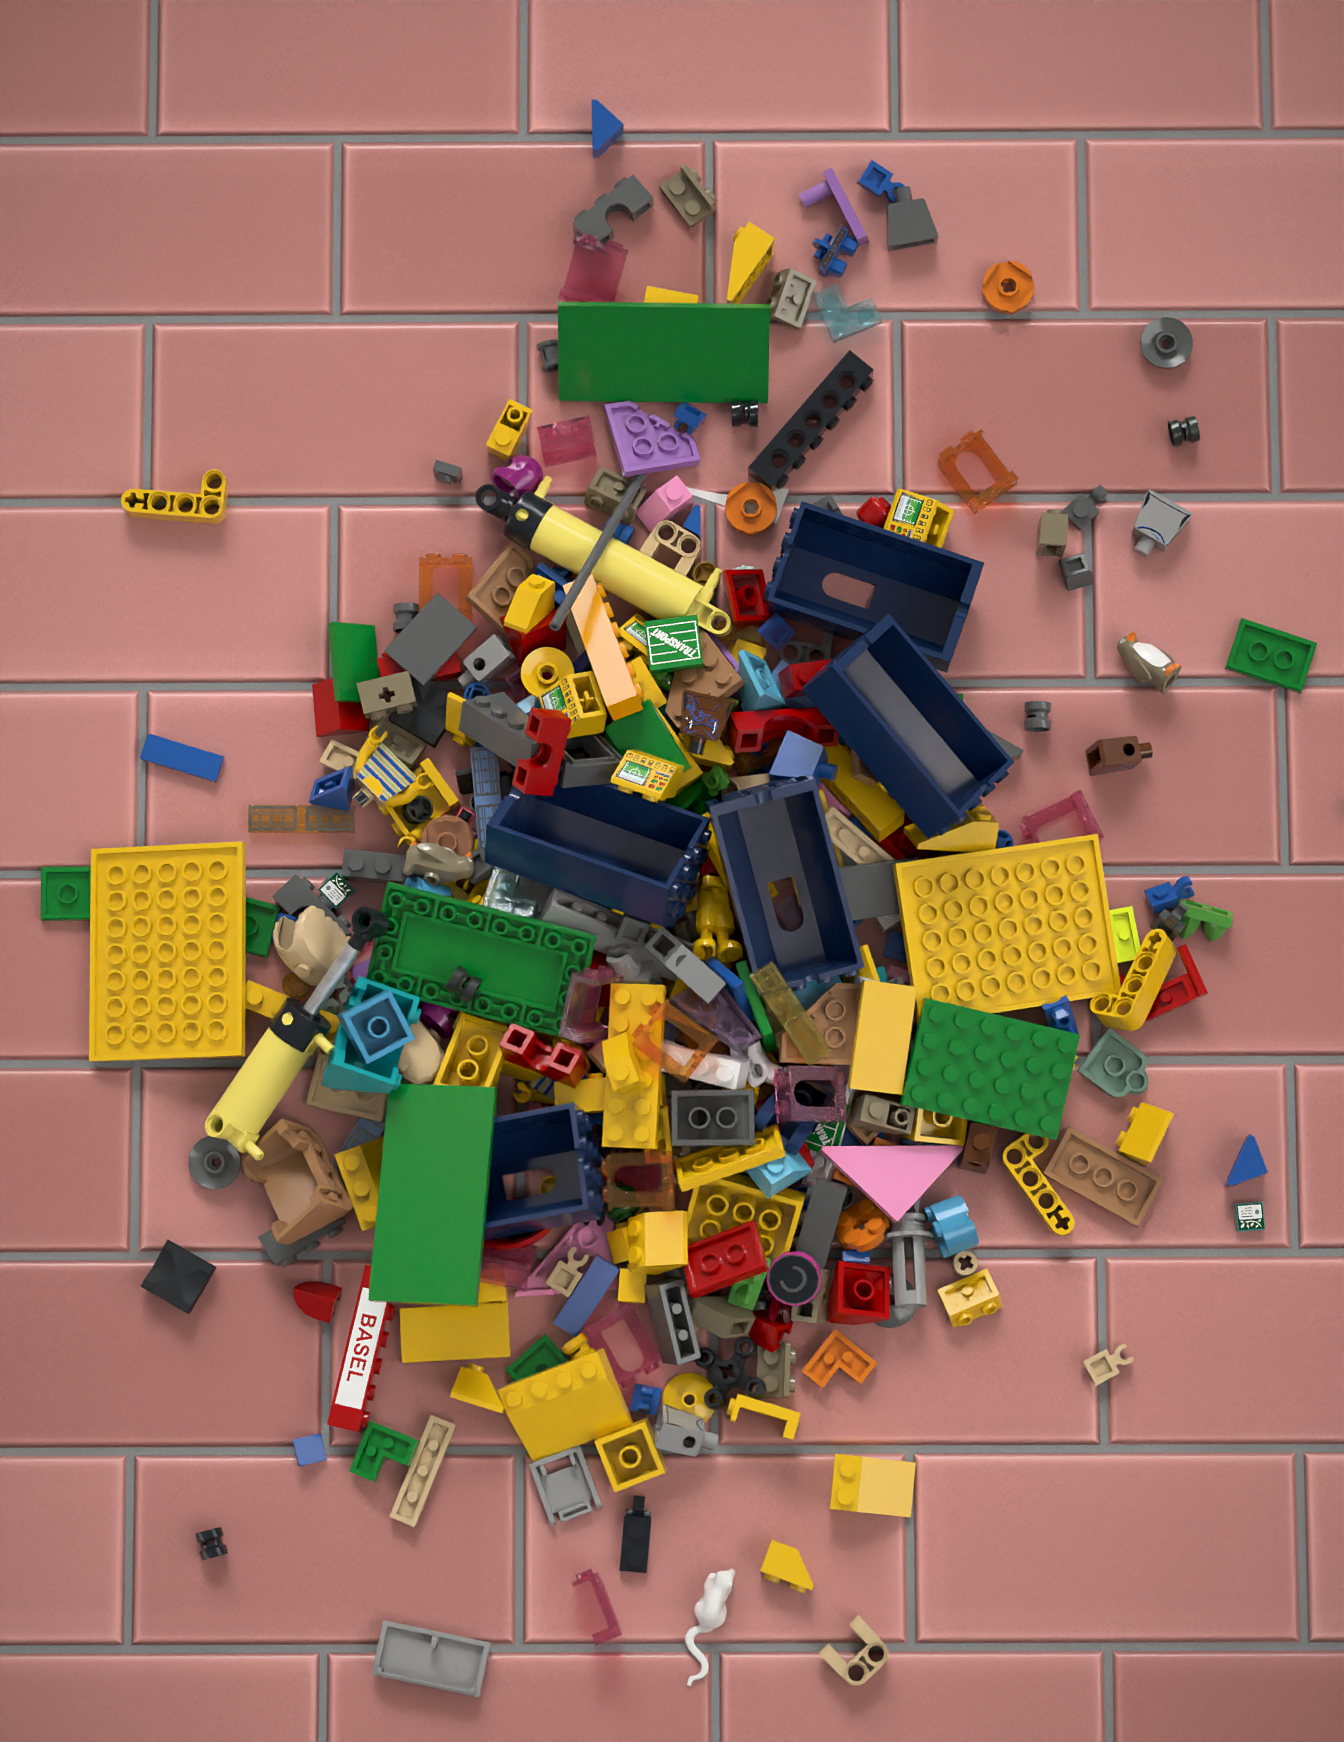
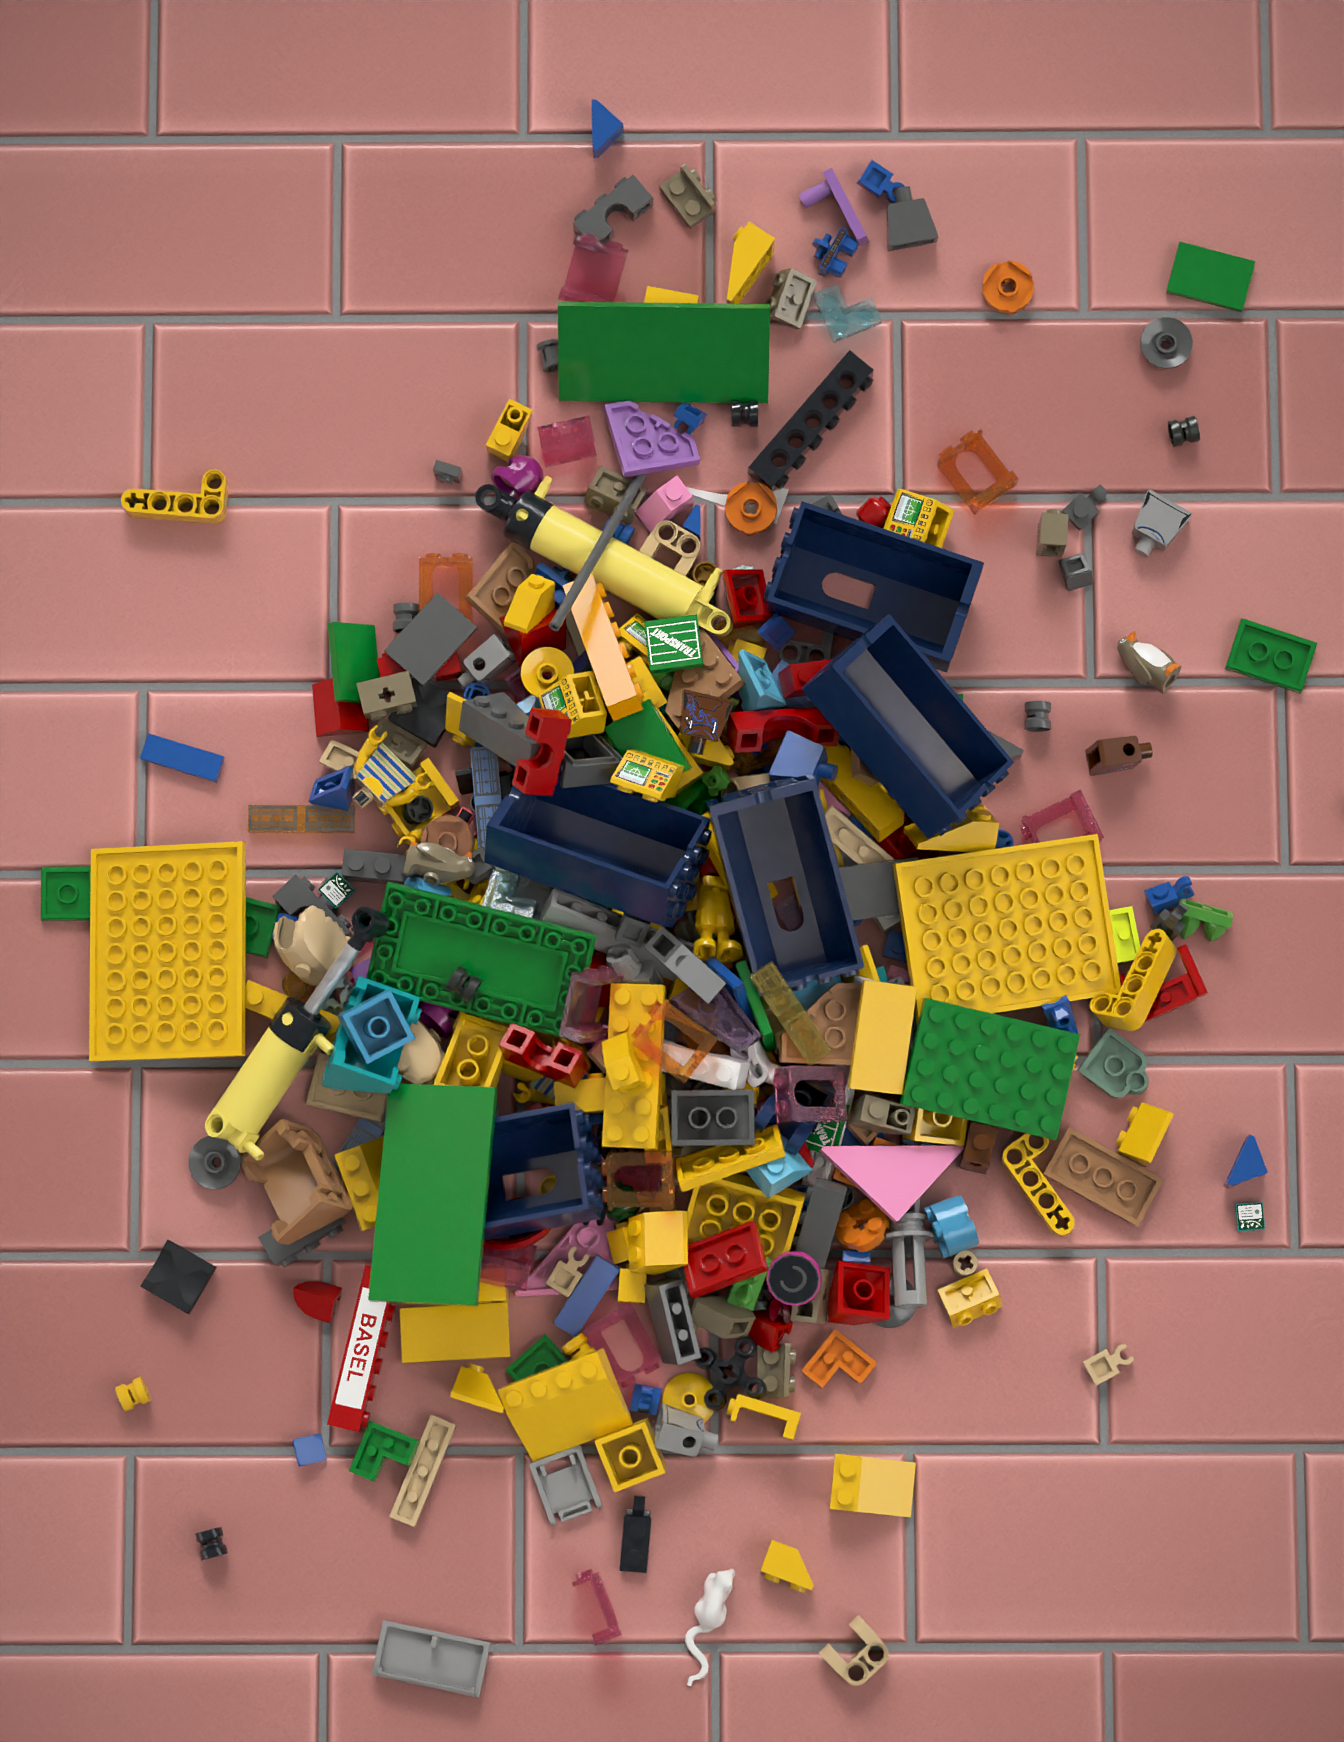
none -> yellow wheel [115,1376,151,1412]
none -> green tile [1166,241,1255,313]

